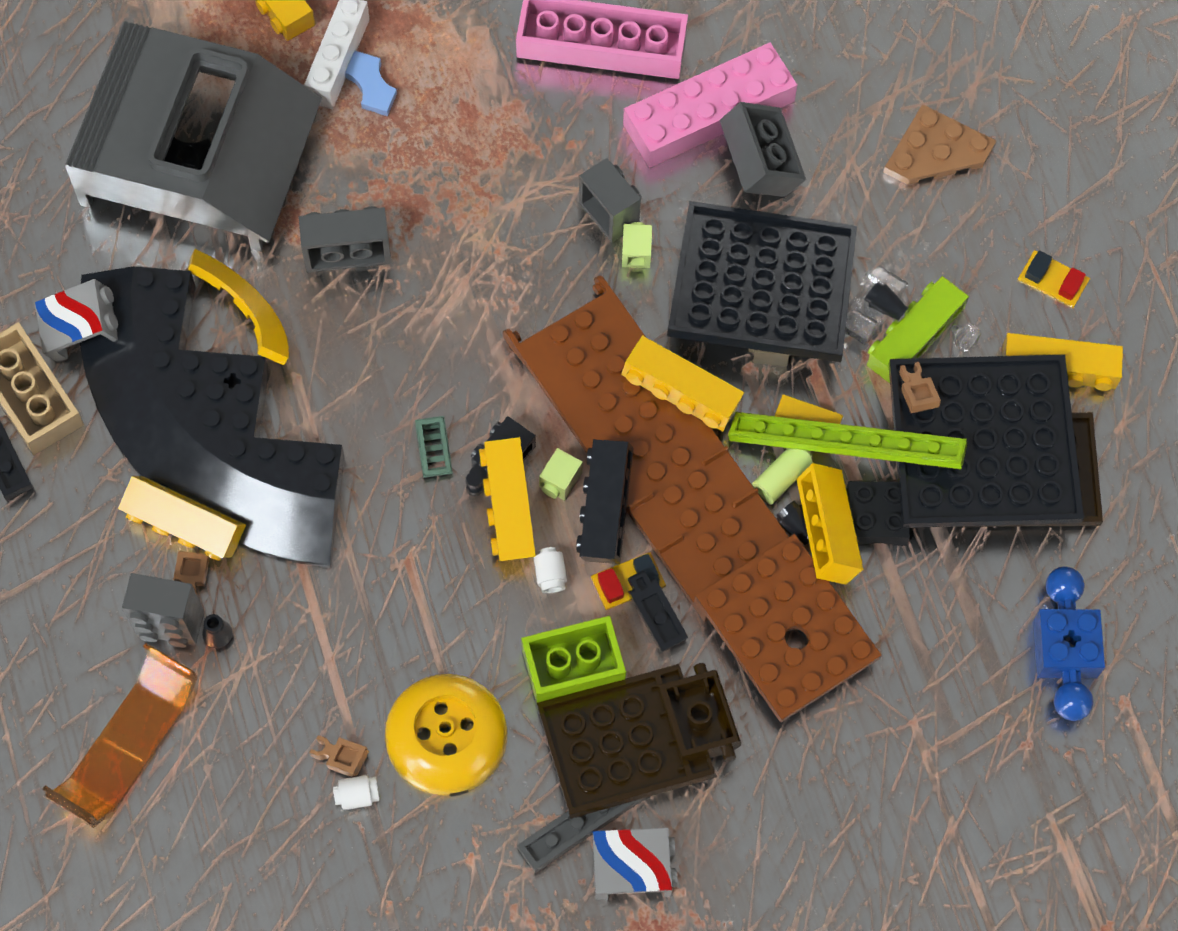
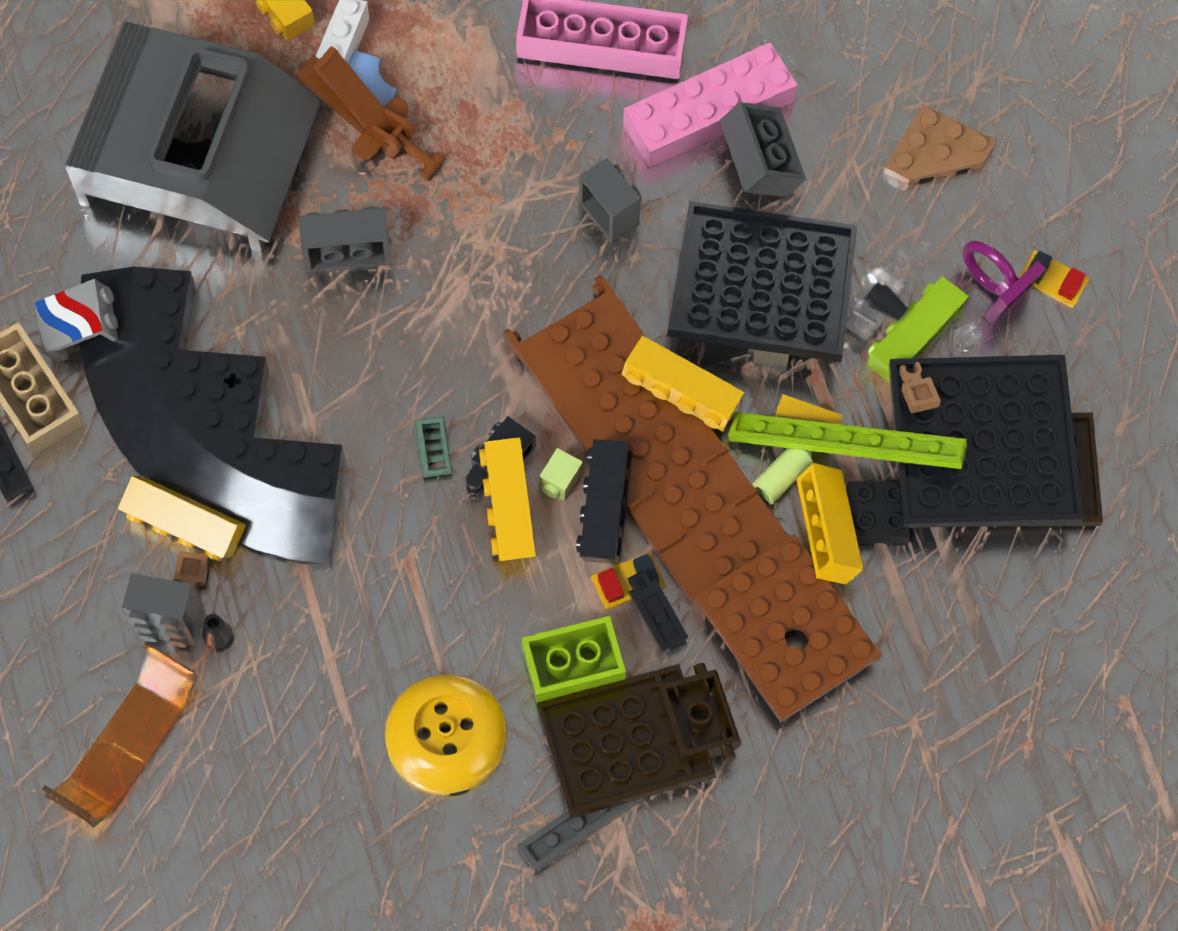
yellow tile [187,249,289,365] -> none
medium nougat plate [309,735,369,777] -> none
white brick [333,775,380,810] -> none
white brick [533,547,567,594] -> none
panel [592,828,677,900] -> none
yellowish green brick [622,222,652,268] -> none
black cone [777,500,809,546] -> none
yellow brick [1002,333,1123,391] -> none
blue brick [1033,566,1105,721] -> none
none -> dark orange piece [295,46,445,180]
none -> magenta tile [962,240,1046,324]

